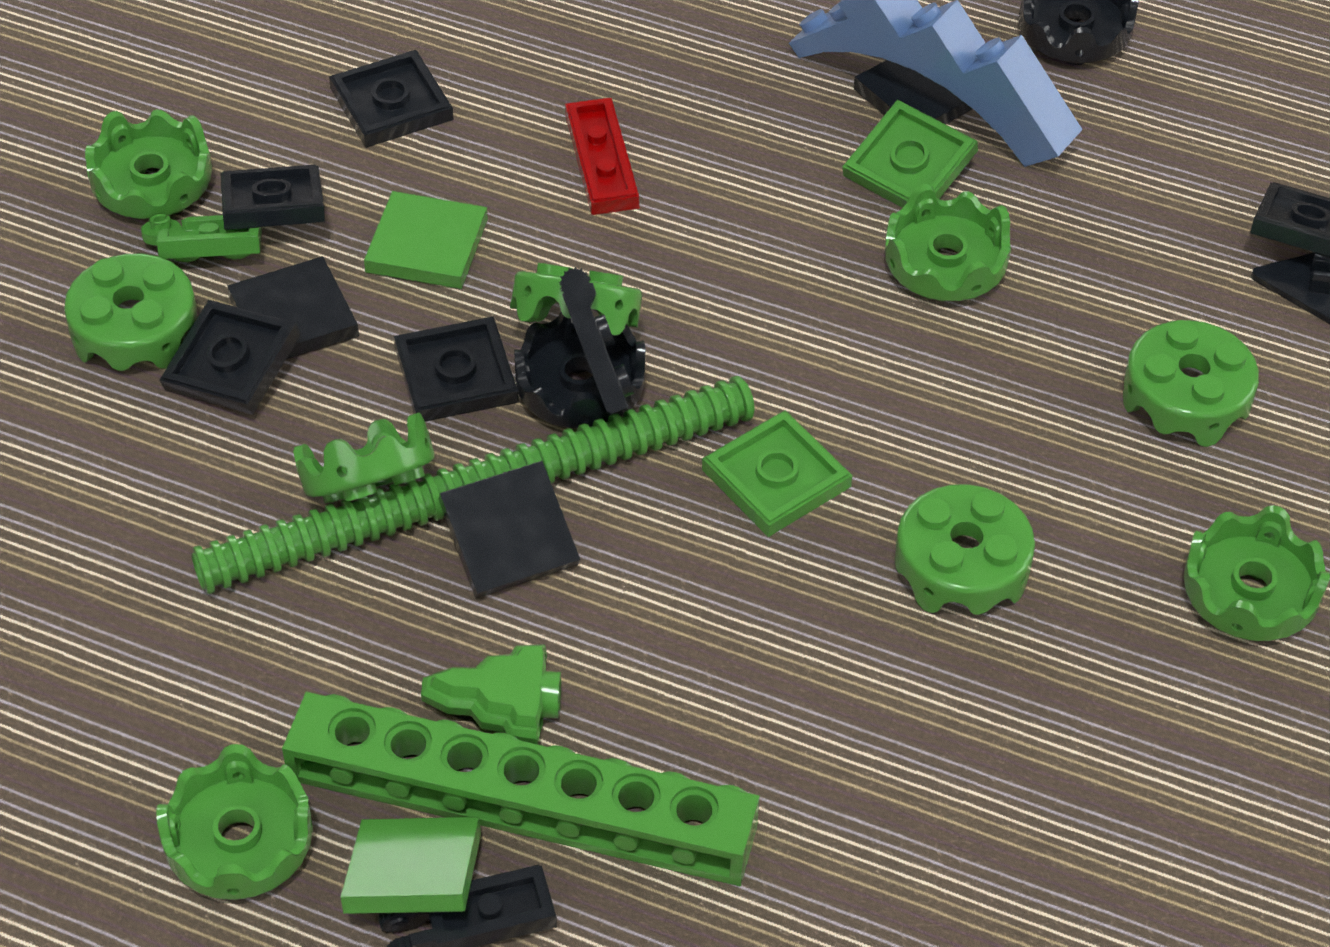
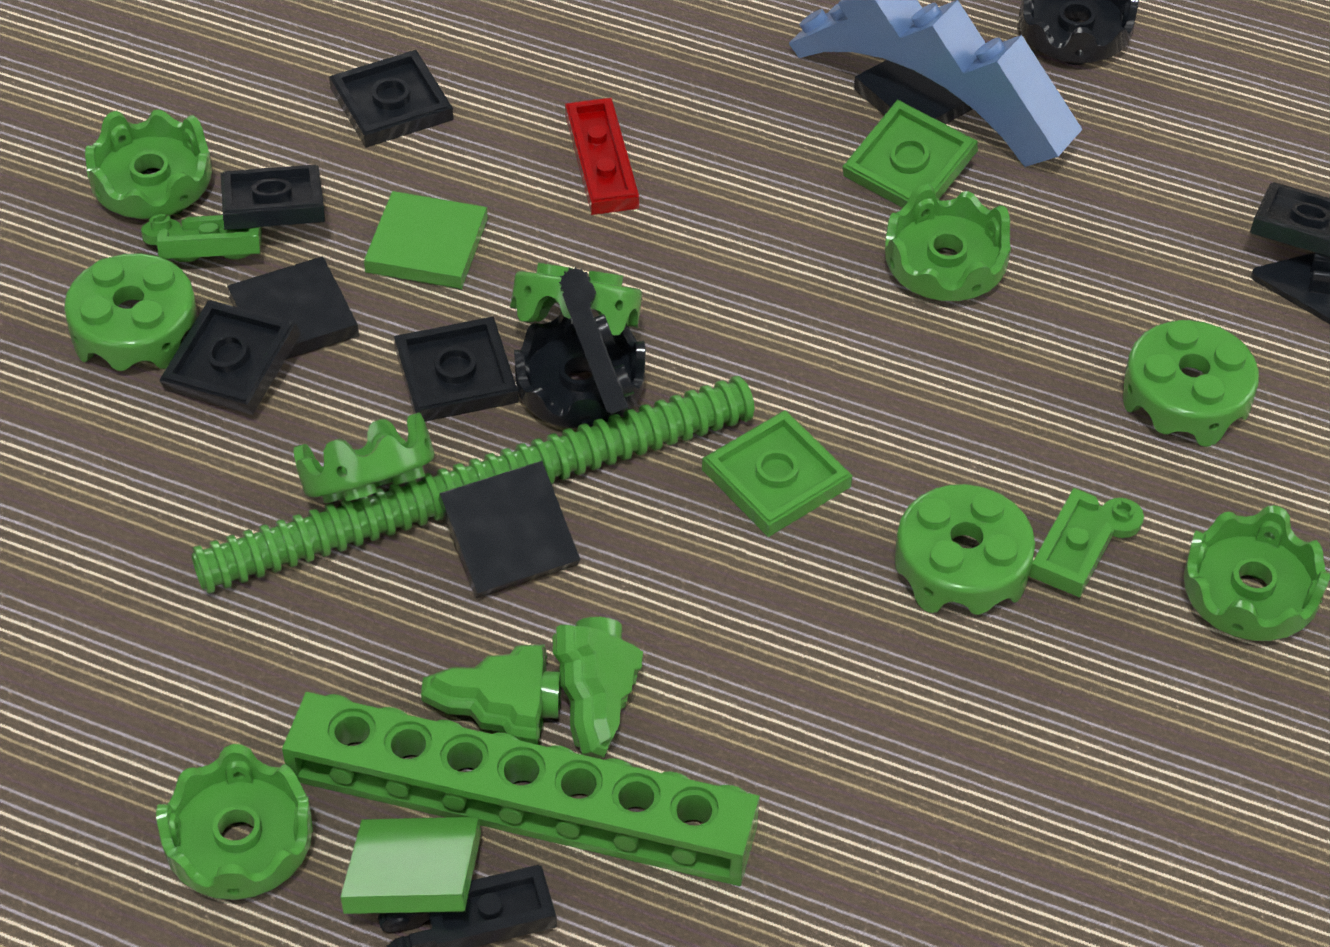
none -> bright green rock [552,617,643,759]
none -> bright green hinge [1029,488,1144,597]

